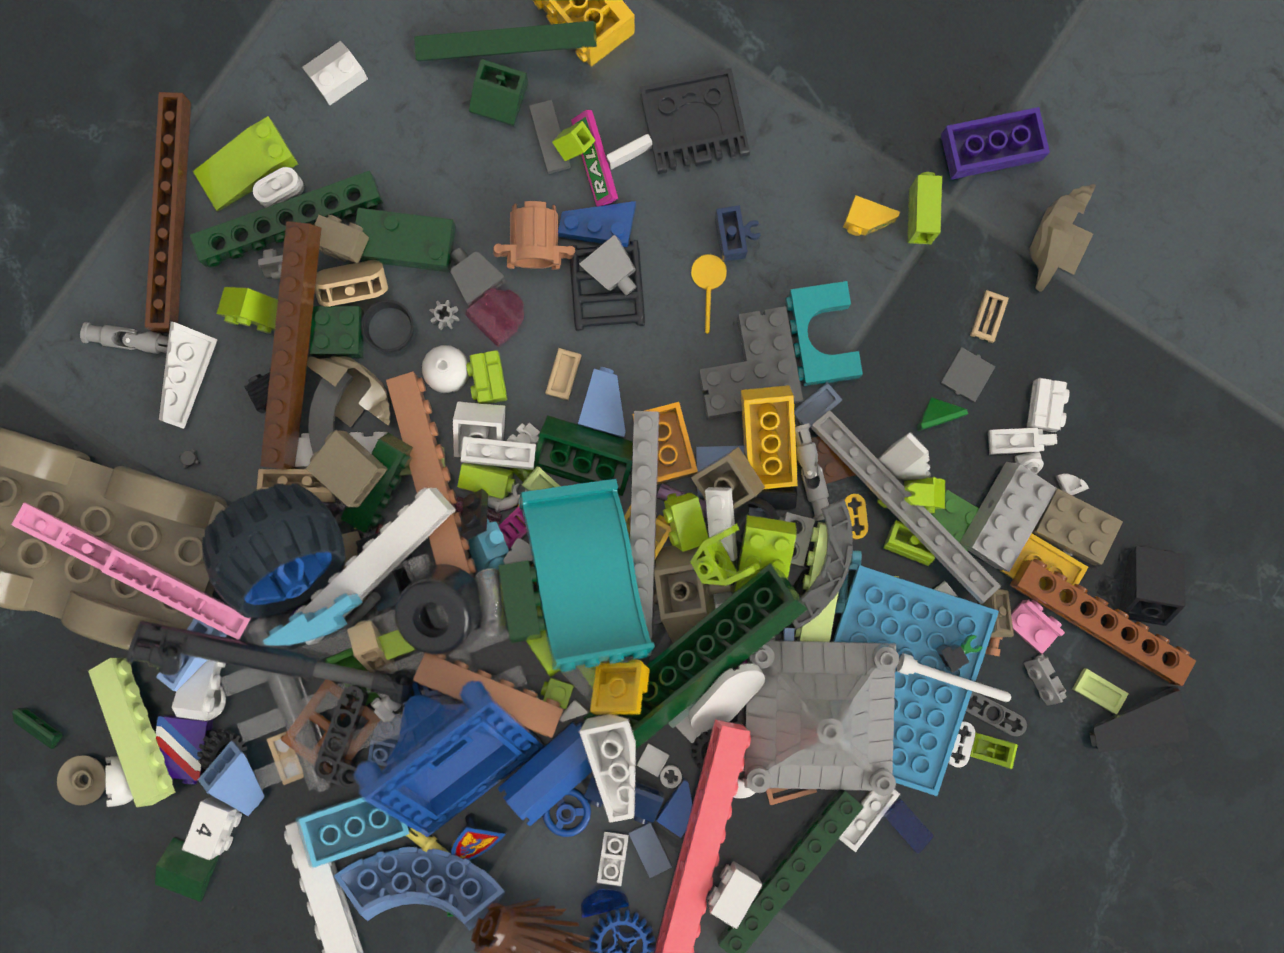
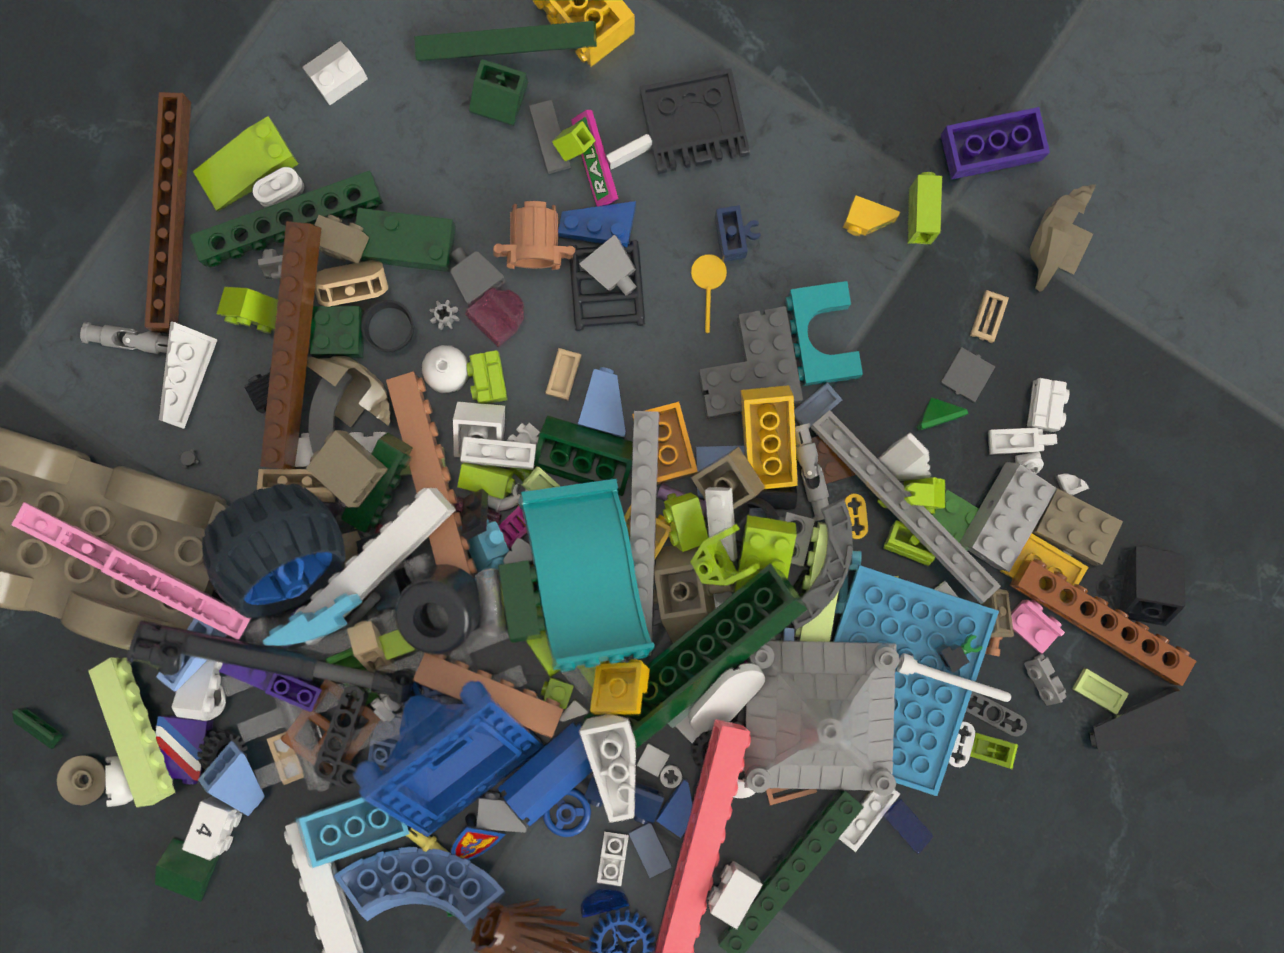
none -> dark purple slope [219,663,322,712]
none -> light grey slope [476,792,528,833]

